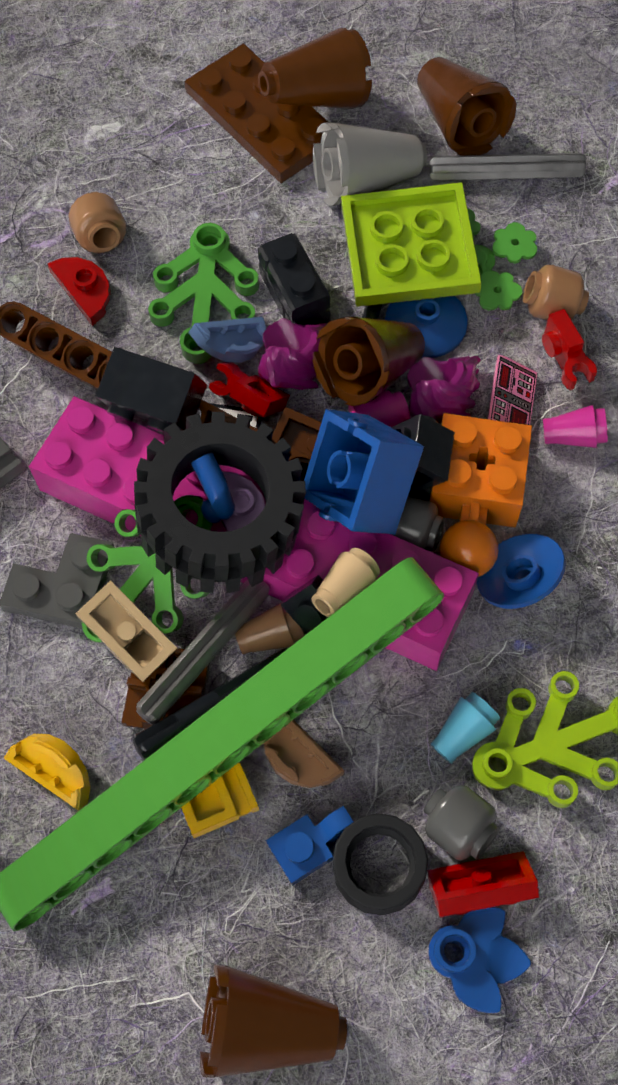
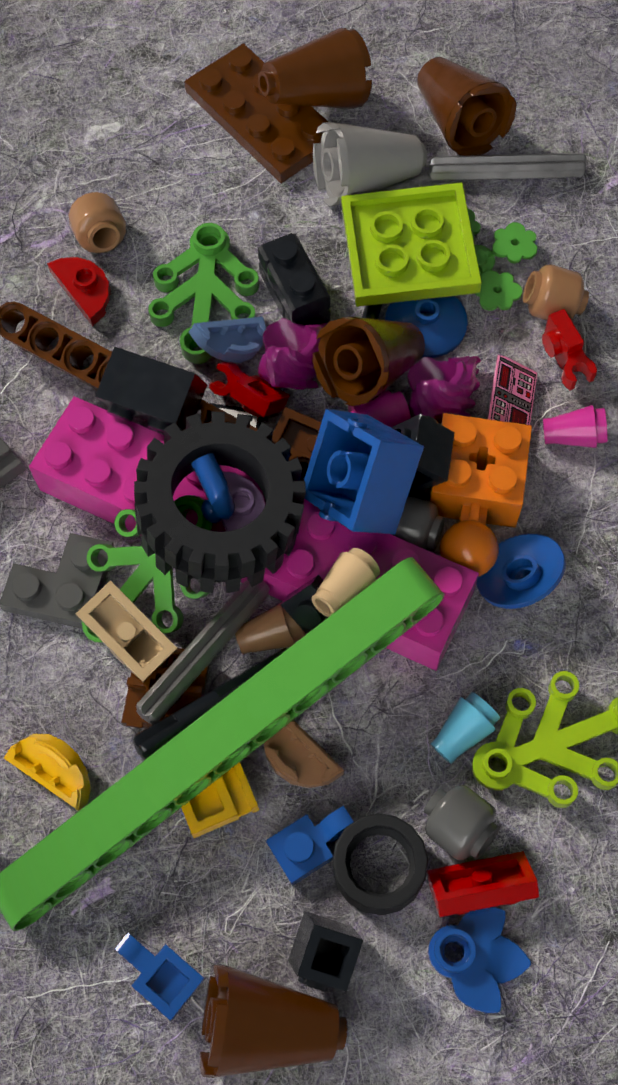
none -> blue plate [115,933,205,1021]
none -> black brick [288,911,363,992]

